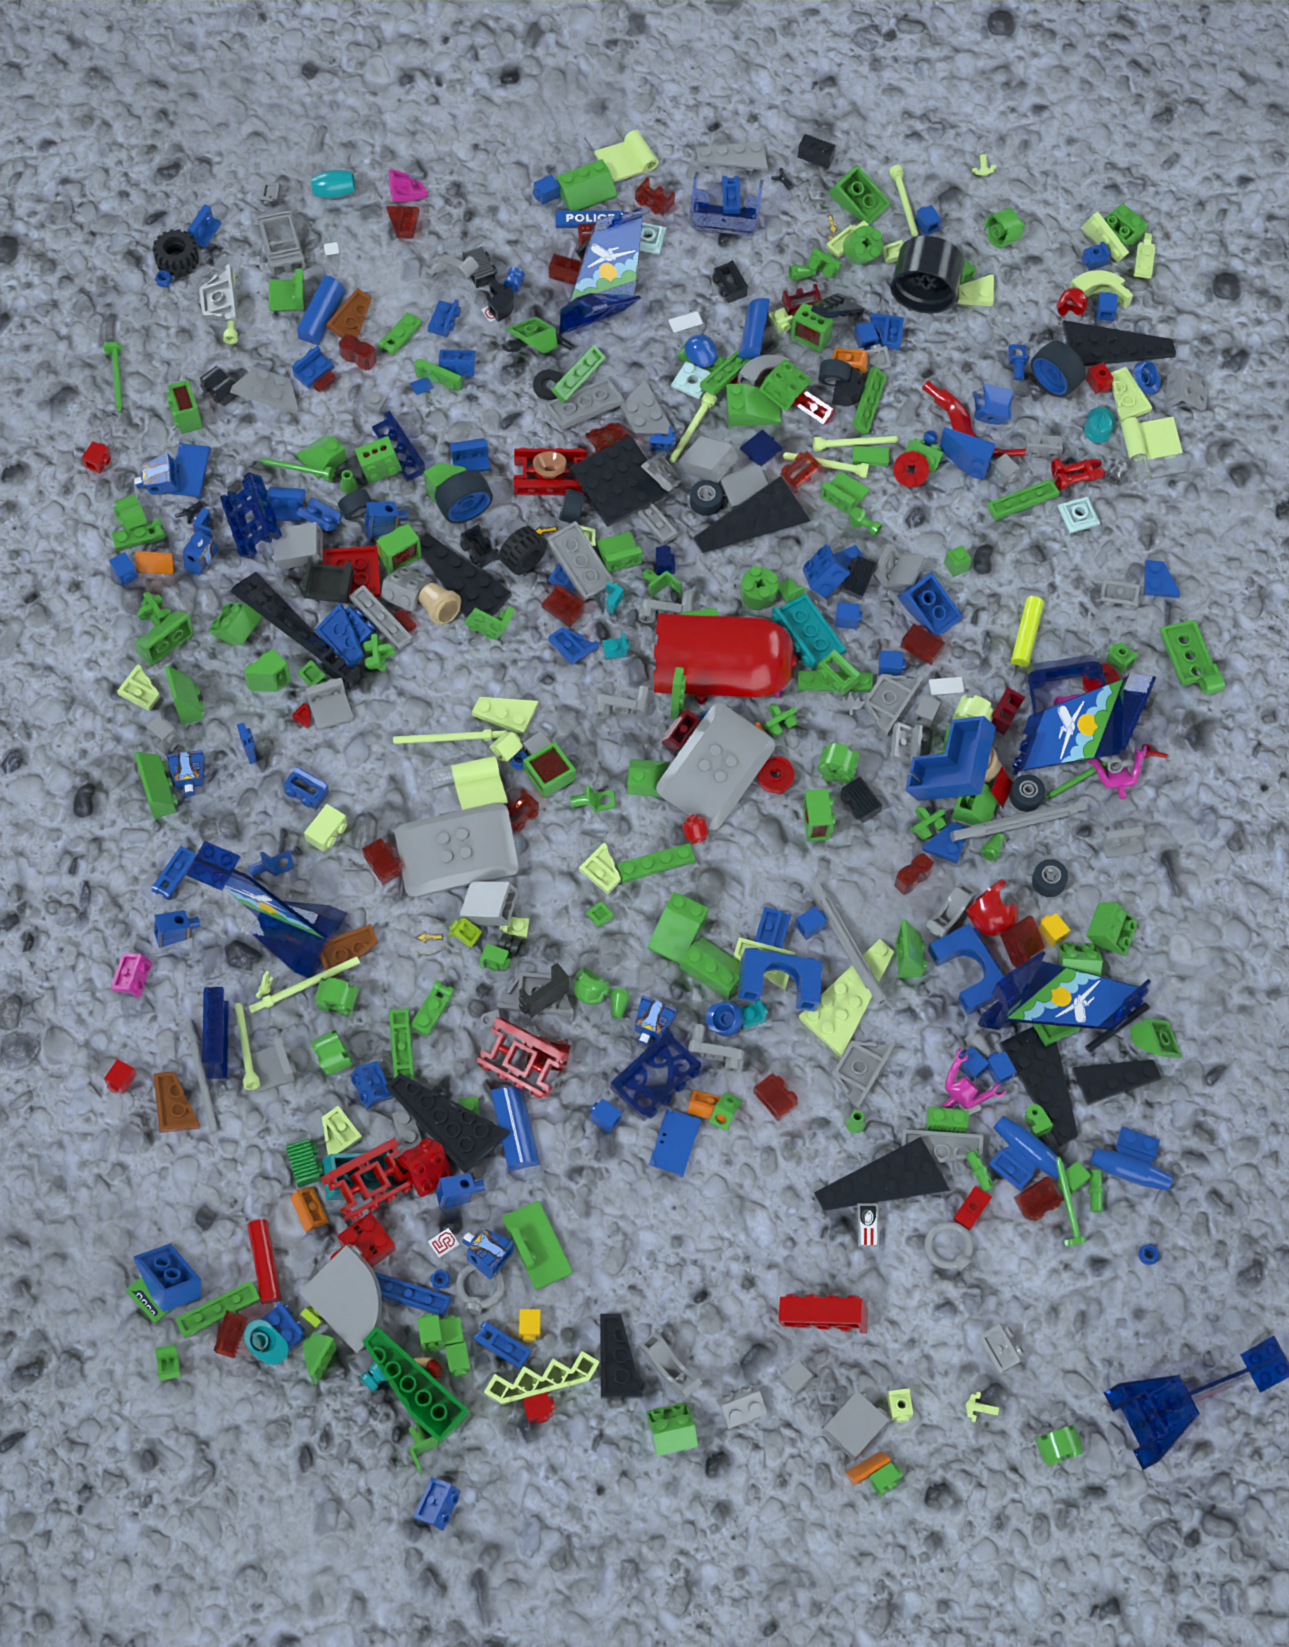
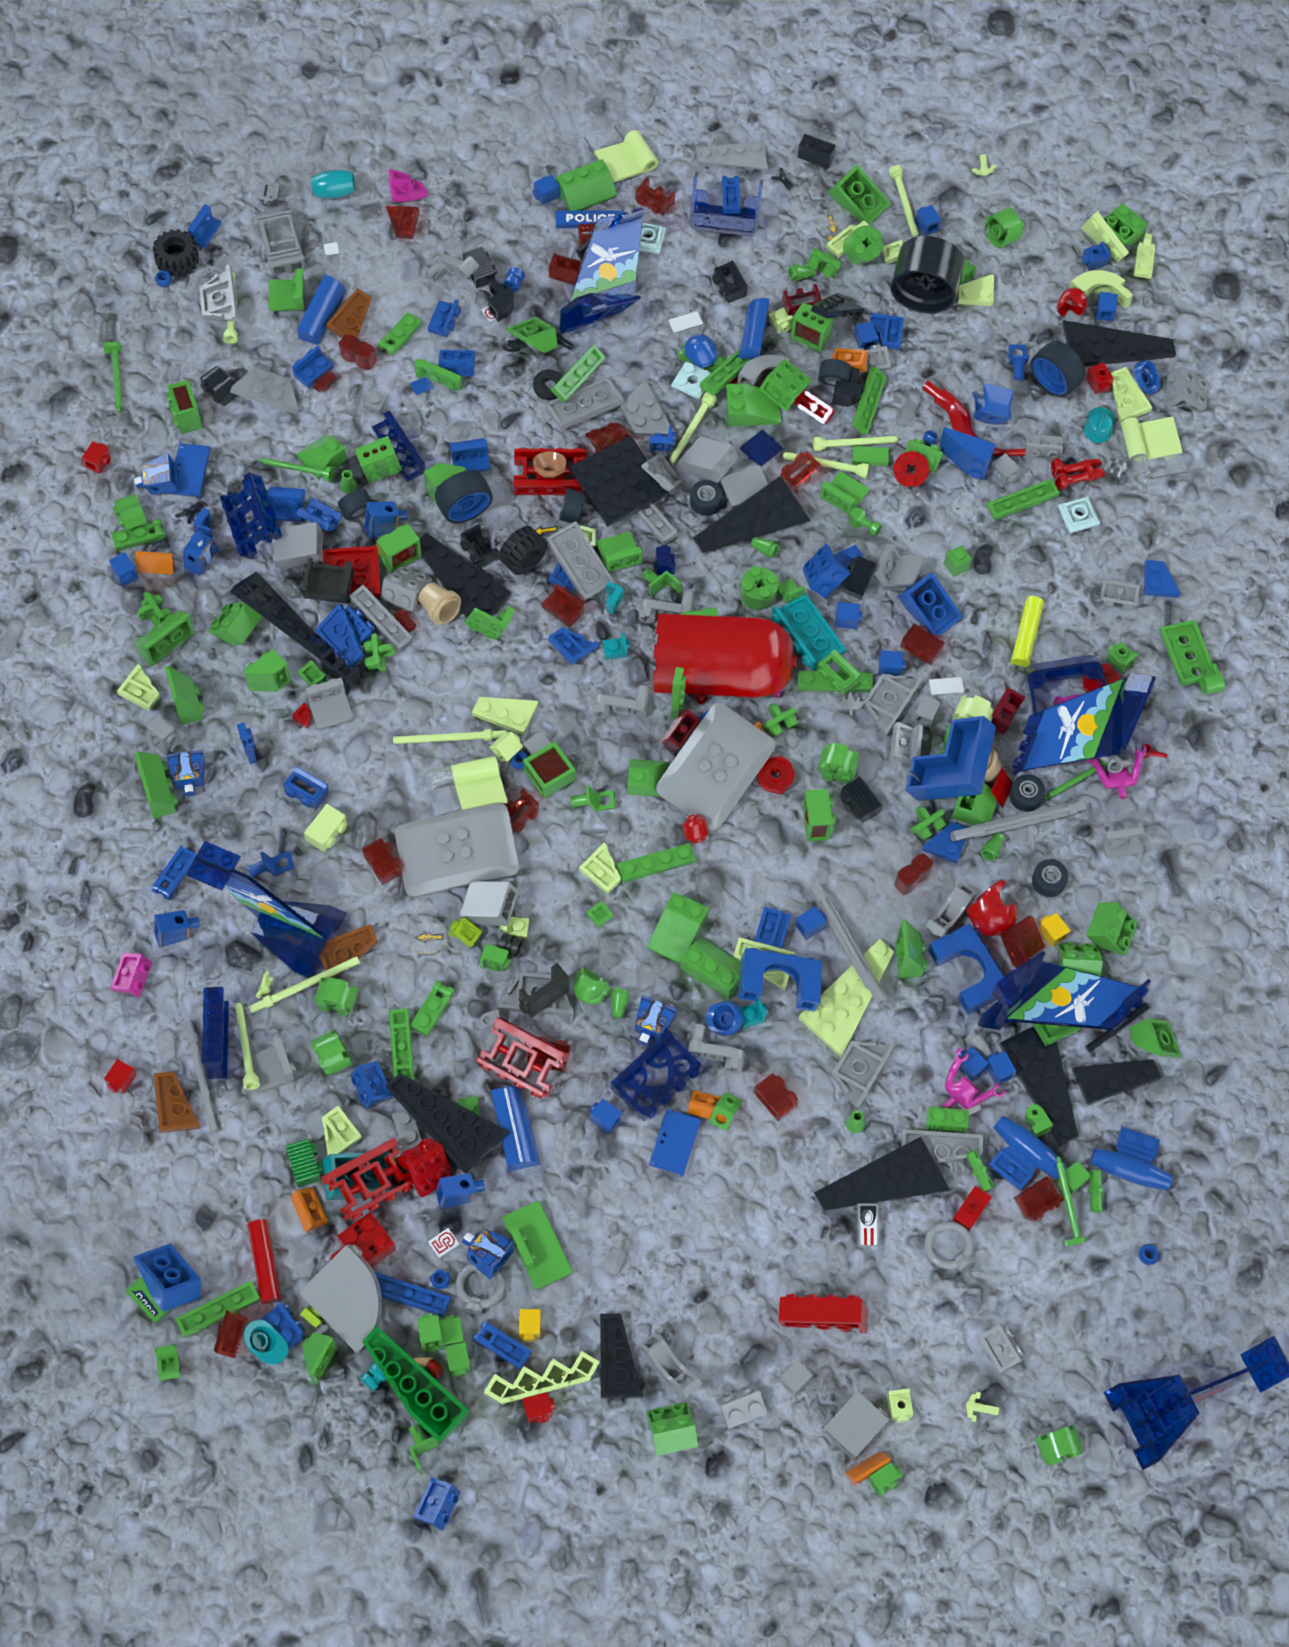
none -> bright green cone [751,537,779,558]

